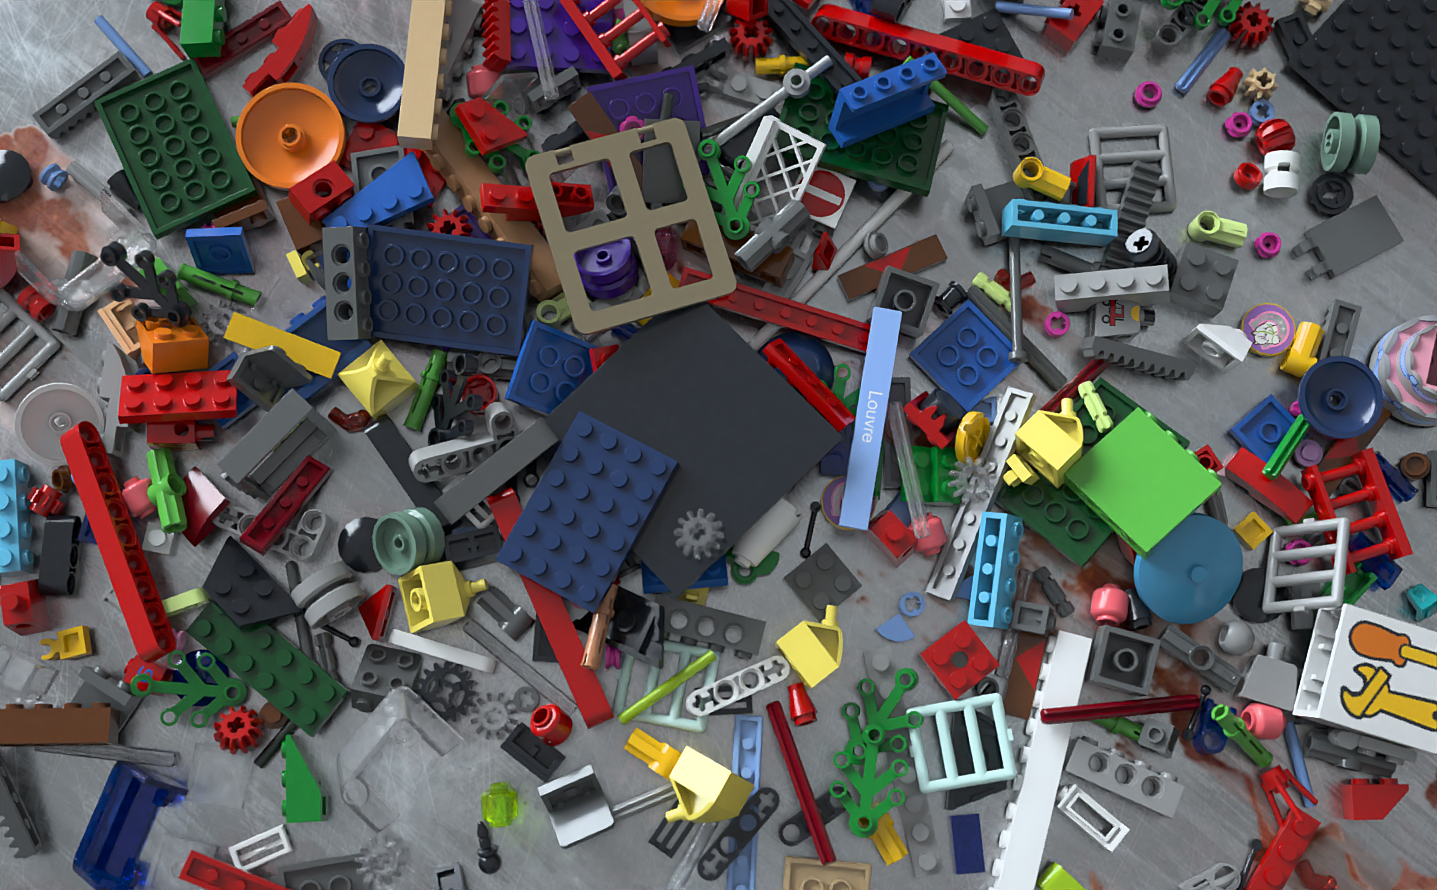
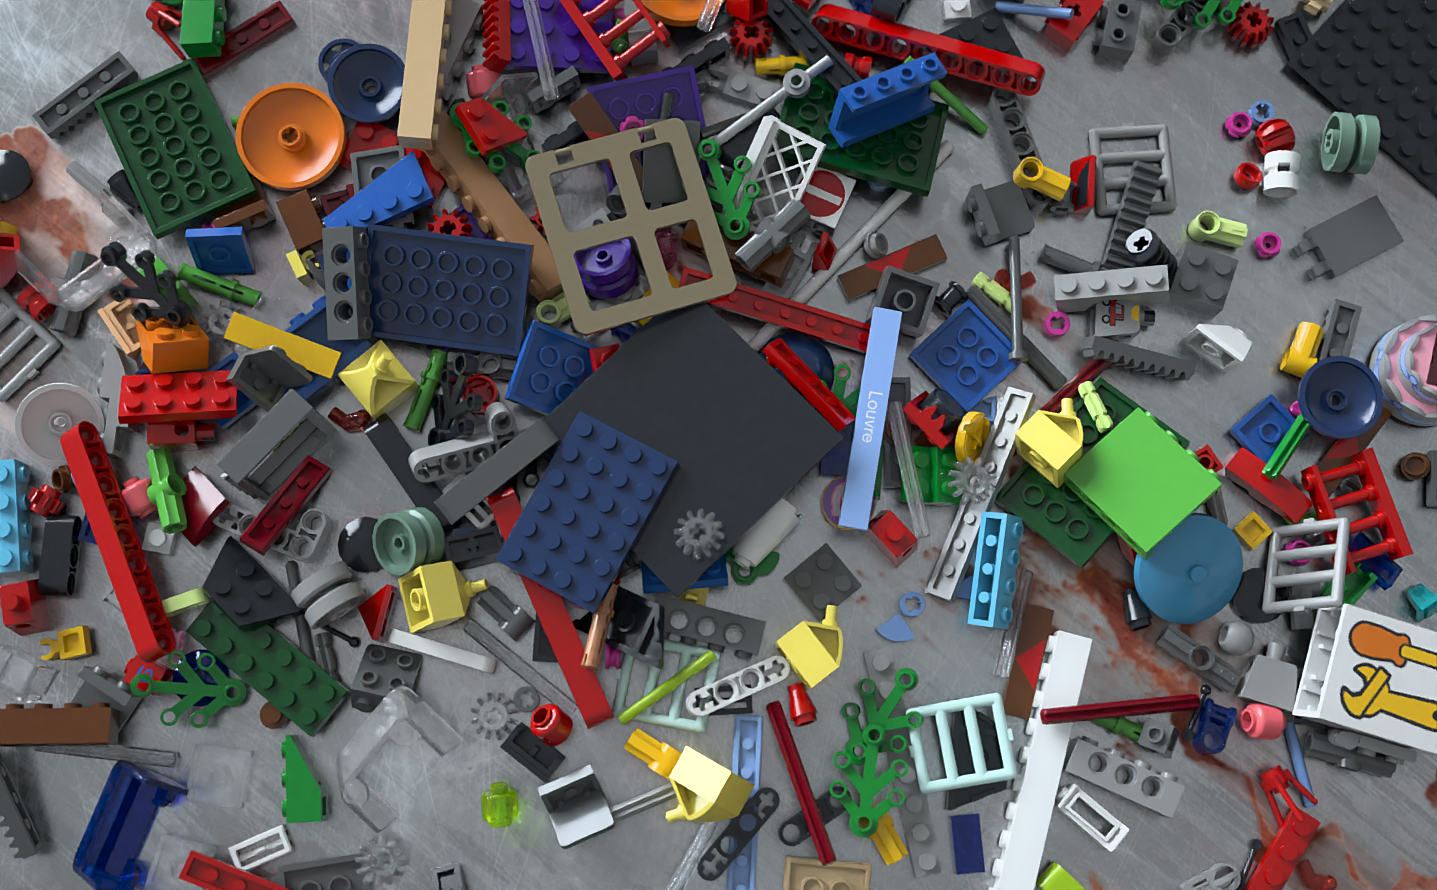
medium blue bush [39,163,68,191] -> none
medium blue bar [94,15,153,79] -> none
red gear [213,705,264,756] -> none
red slope [242,3,318,98] -> none
pearl dark grey bar [253,719,298,769] -> none
red brick [289,160,355,224] -> none
black gear [414,661,478,724] -> none
black bar [477,821,501,874] -> none
red slope [479,182,595,221] -> none
black tile [648,798,695,859] -> none
black hinge [800,501,821,558] -> none
medium blue tile [884,492,912,527] -> none
coral head [907,512,947,556] -> none
red piece [919,620,1000,700] -> none
dark grey hinge [975,677,999,696] -> none
medium azure brick [1002,199,1118,247] -> none
light yellow tile [1002,454,1039,488] -> none
dark grey bracket [1011,600,1057,637] -> none
dark grey axle [1033,566,1075,618] -> none
dark grey brick [1085,625,1161,697] -> none
coral head [1090,584,1129,627] -> none
dark pink plate [1135,81,1162,108] -> none
medium blue axle [1175,27,1231,94] -> none
red cone [1208,67,1243,106] -> none
bright green pin [1211,704,1273,768] -> none
tile [1239,303,1296,358] -> none
tan gear [1242,67,1279,102] -> none
lavender plate [1294,439,1323,467] -> none
black gear [1309,173,1354,216] -> none
red slope [1341,778,1409,820] -> none
clear blue pin [1375,451,1419,502] -> none

